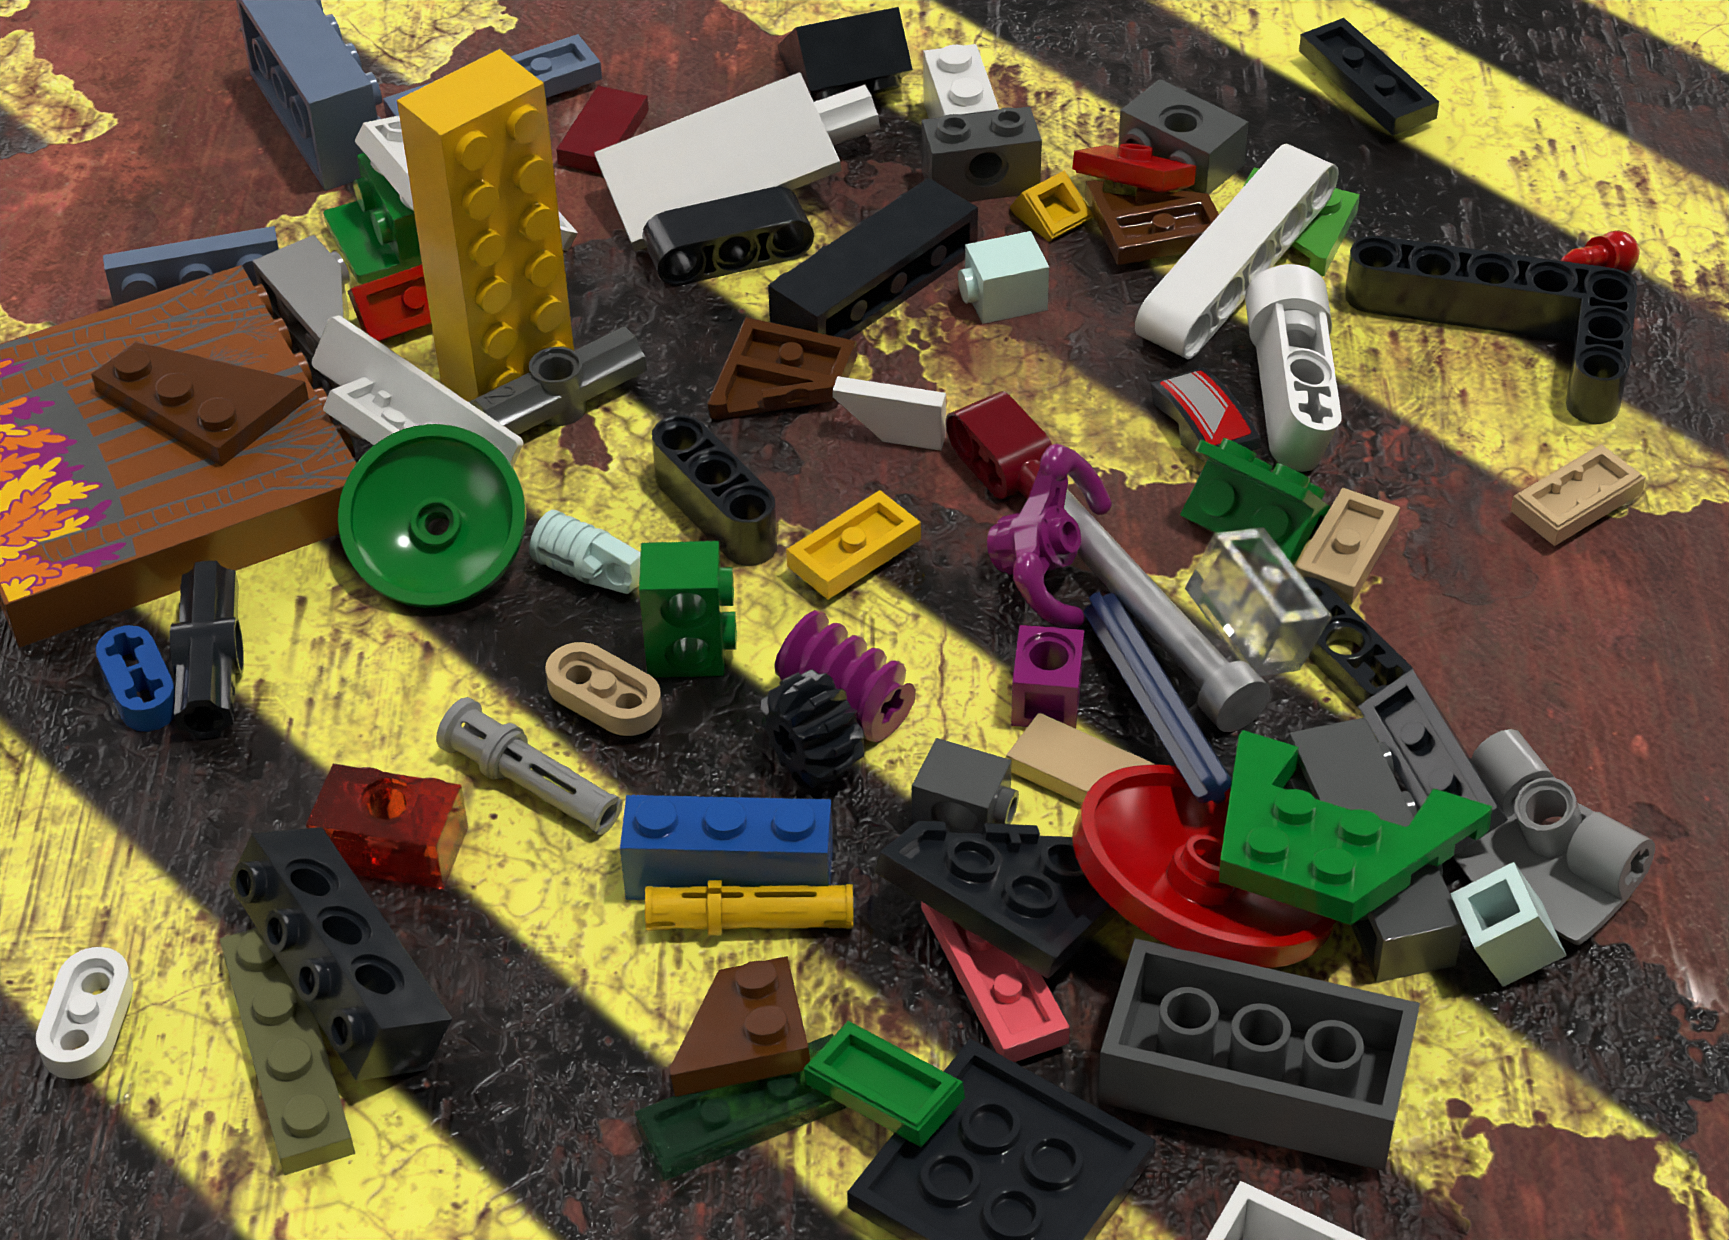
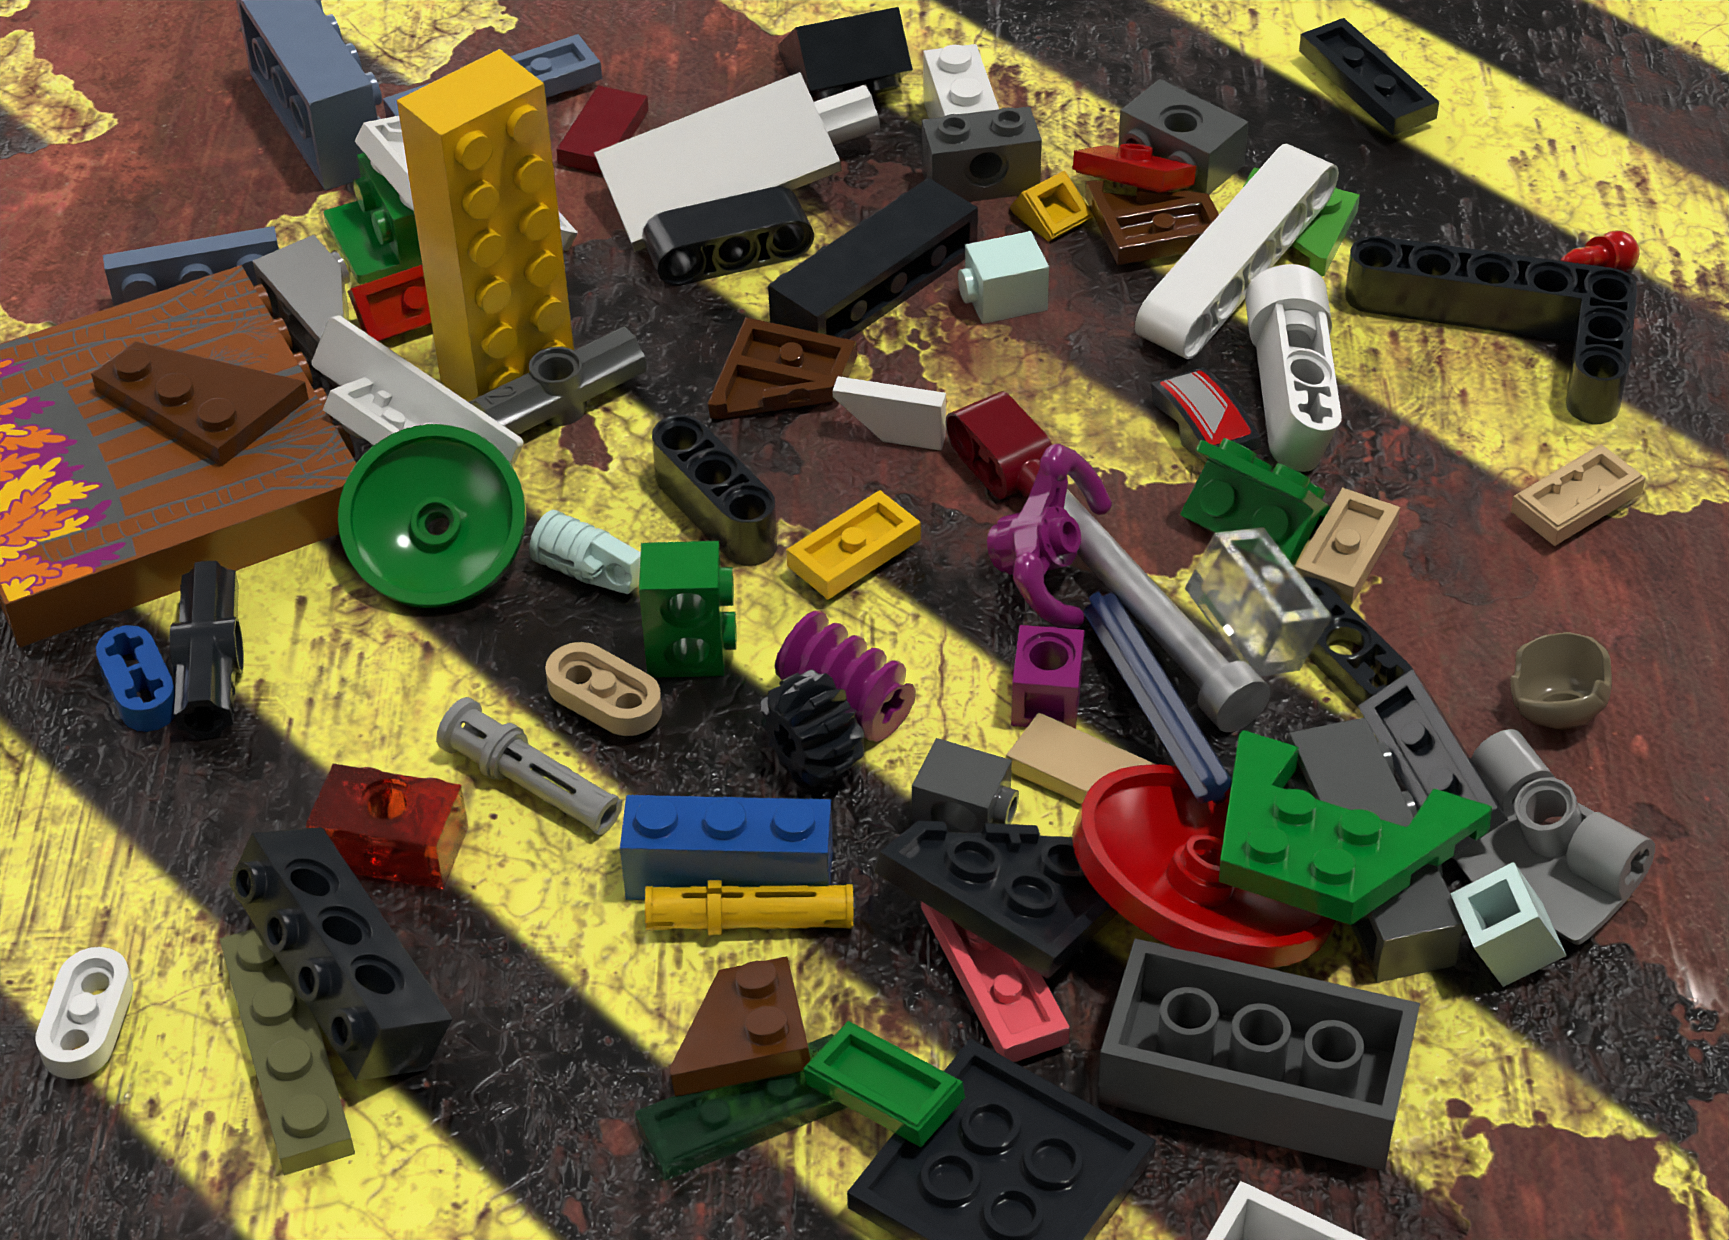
none -> dark tan hair [1511,632,1612,730]

